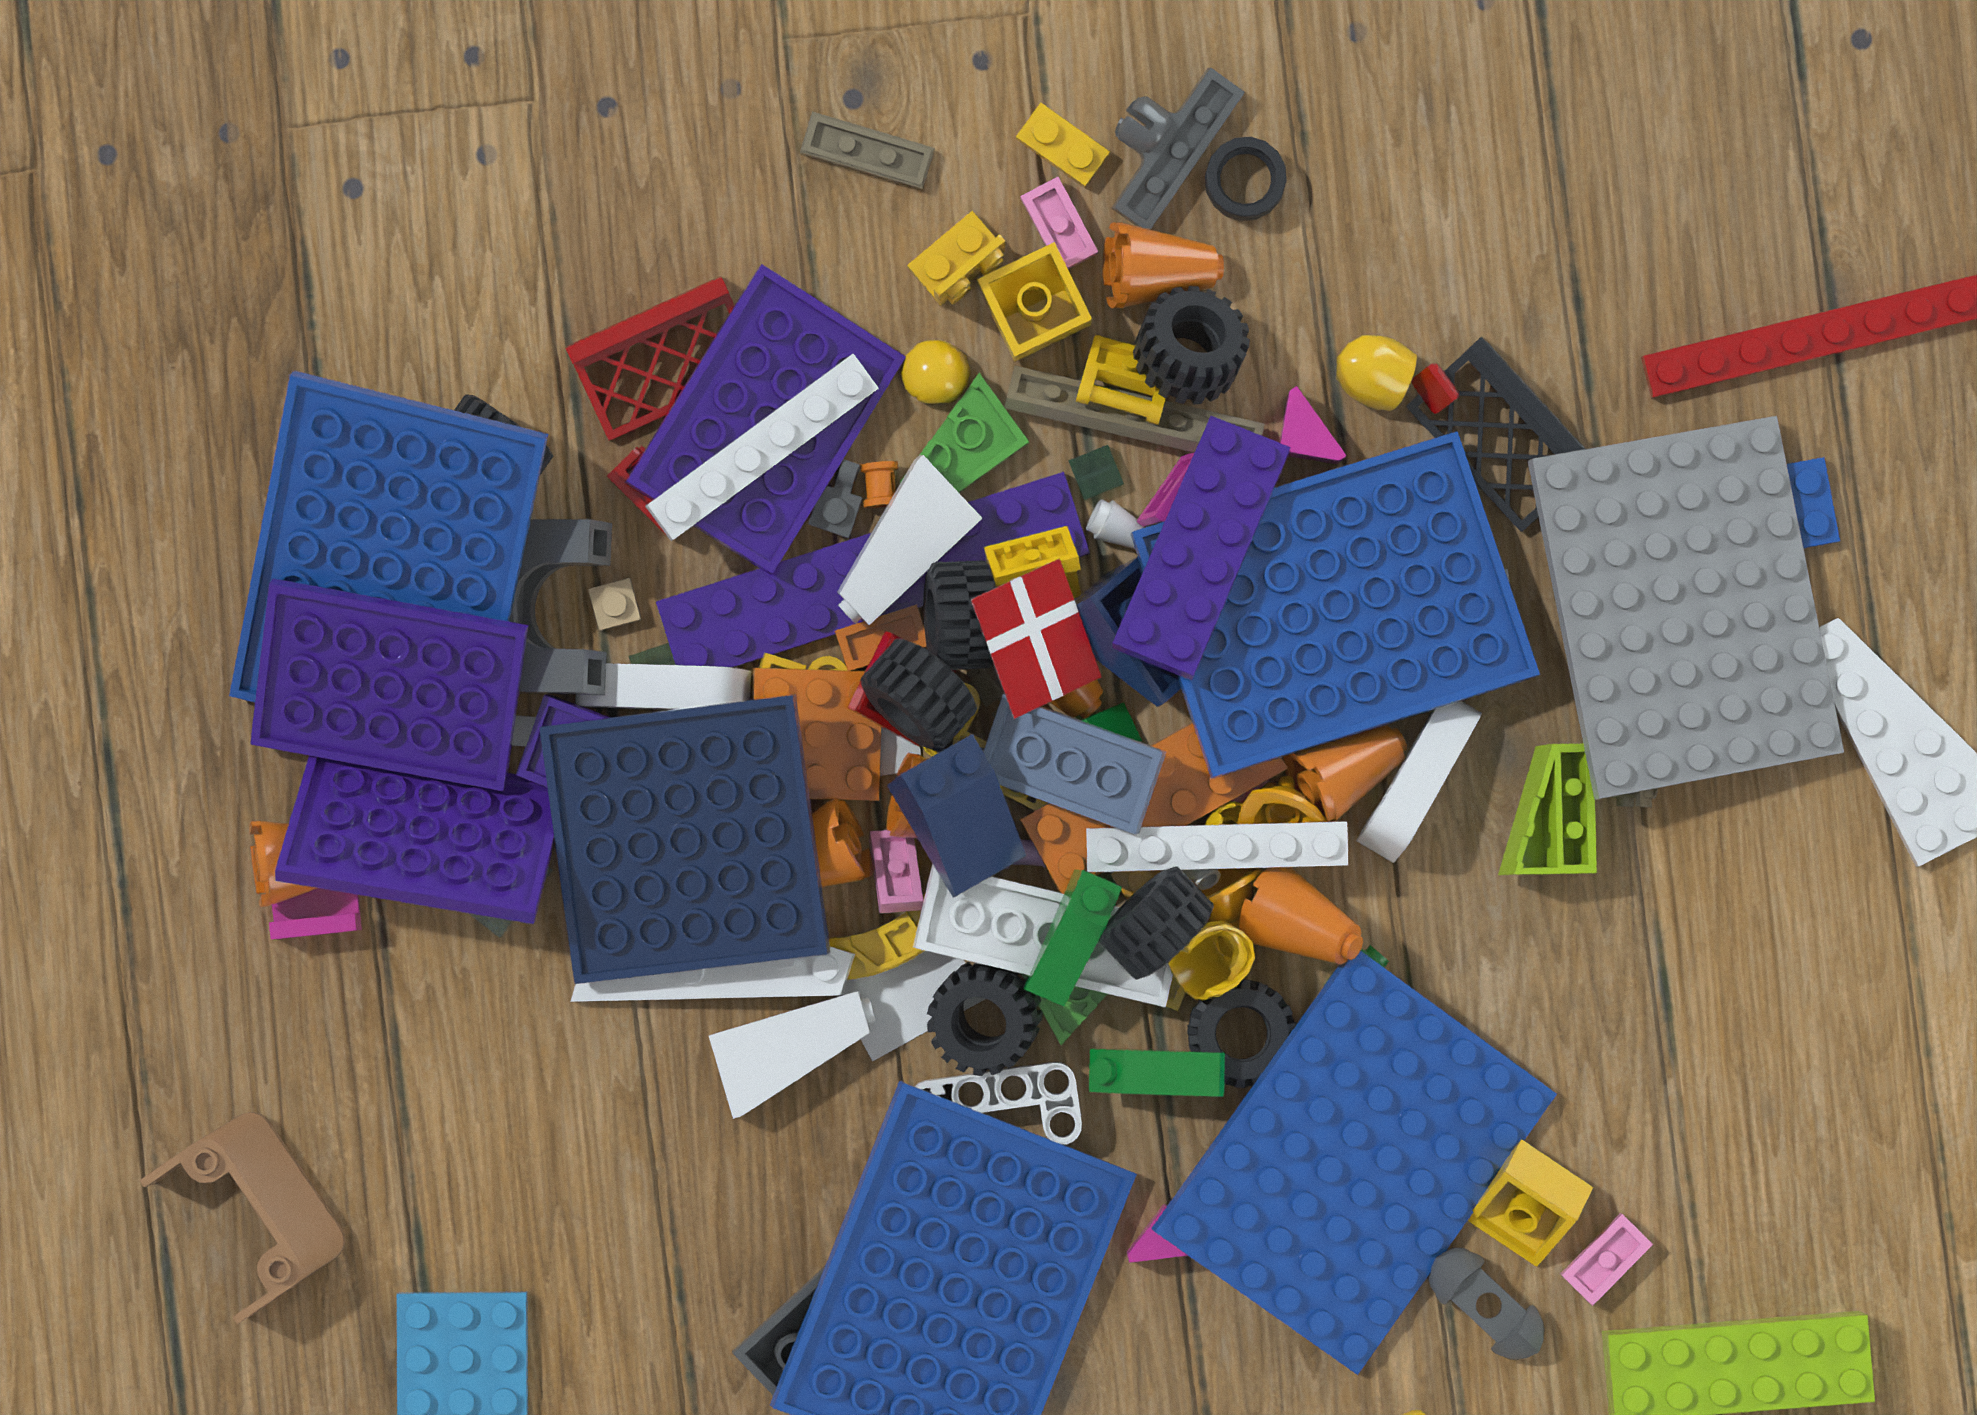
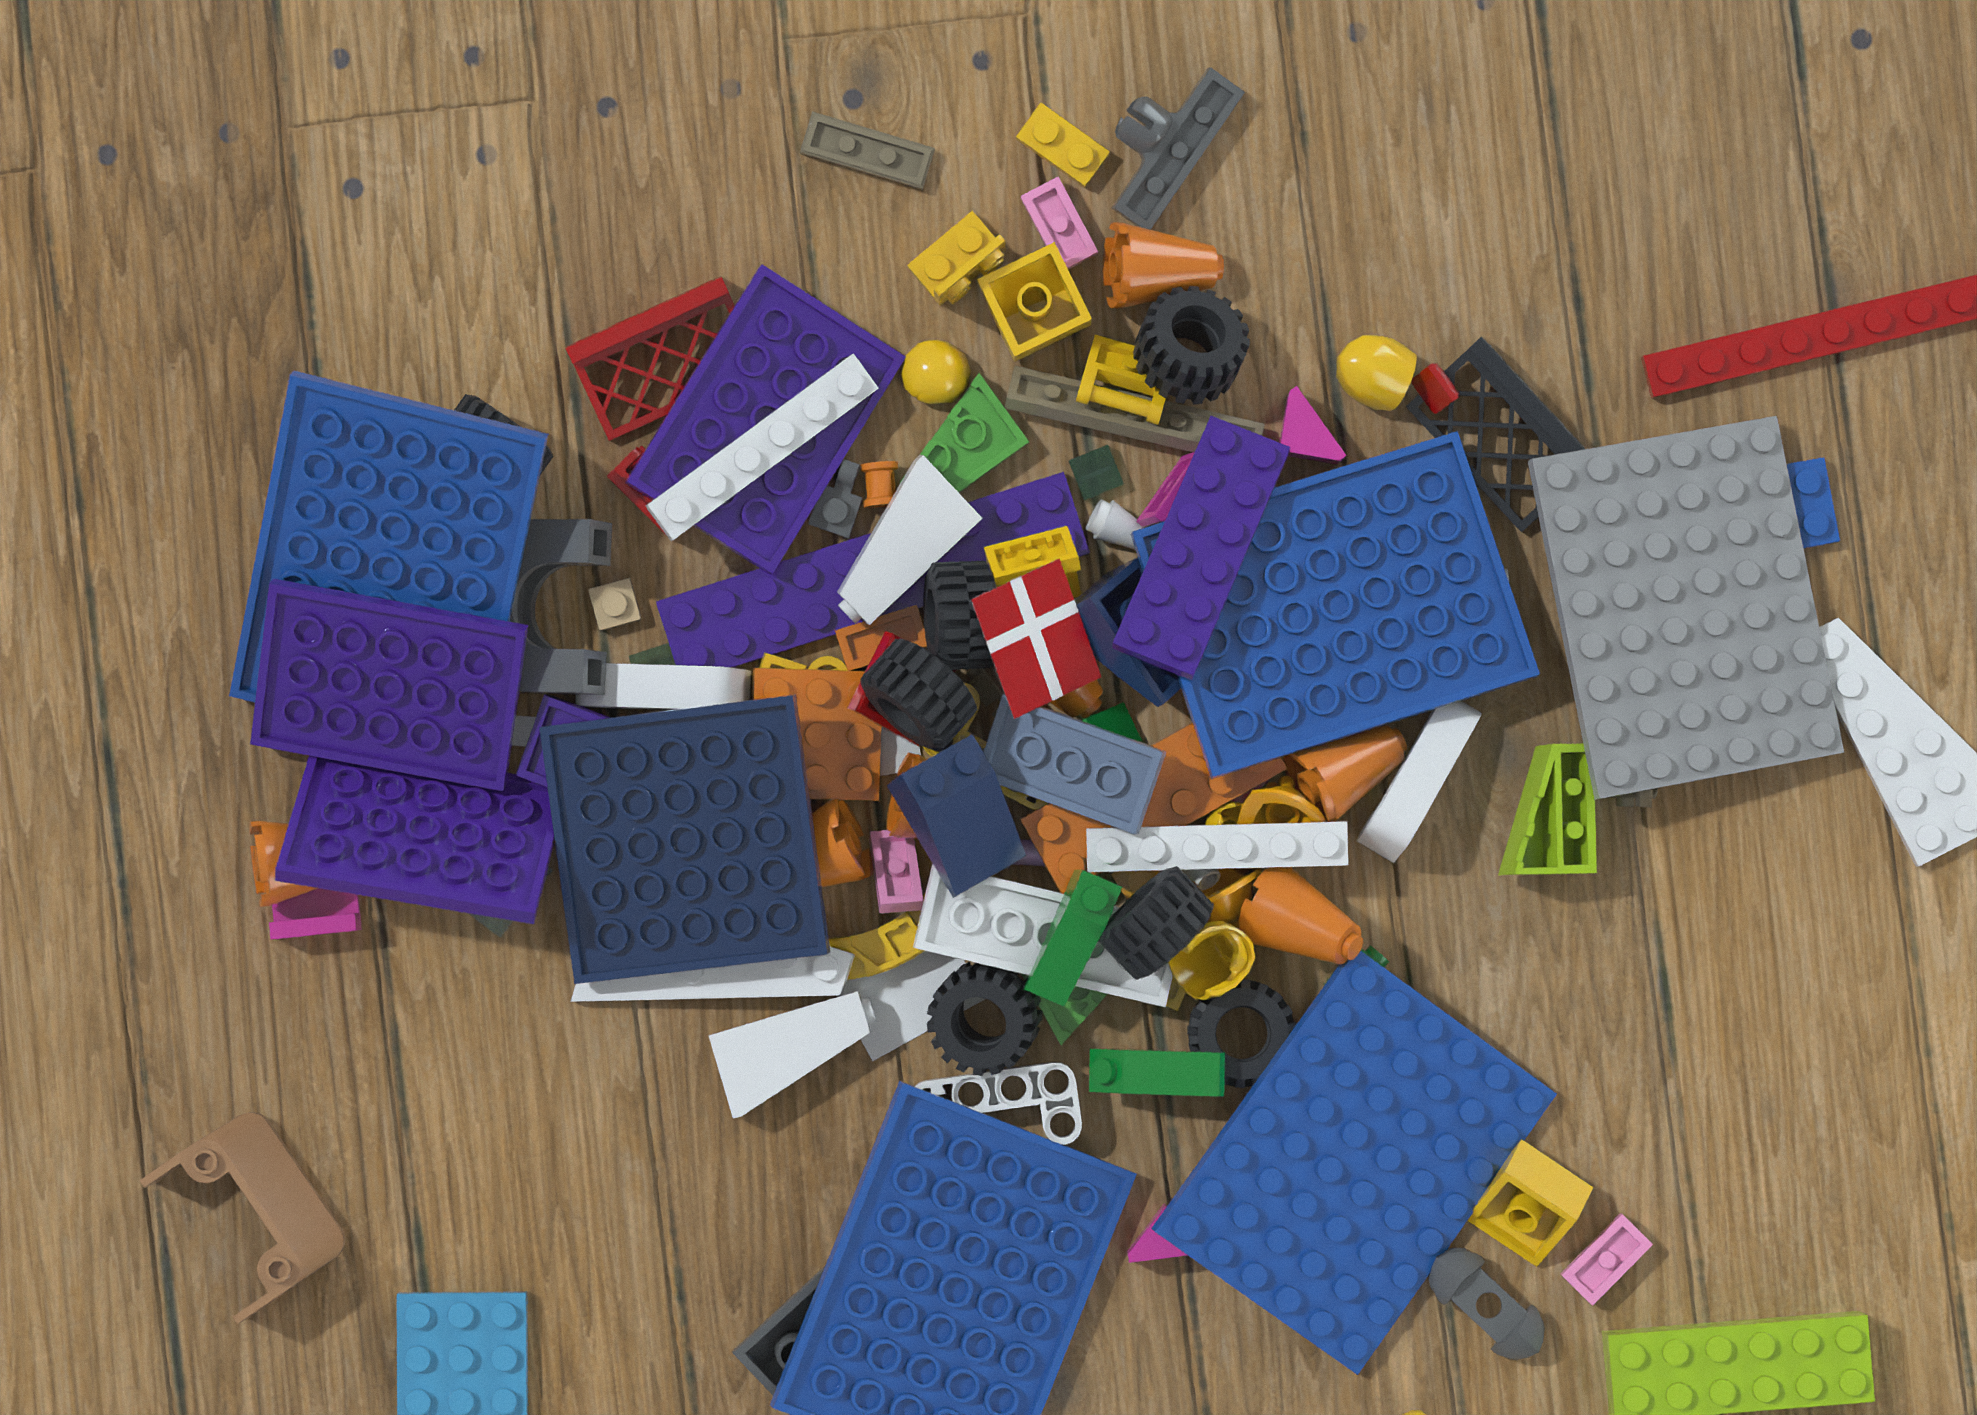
black tyre [1205,137,1287,221] -> none

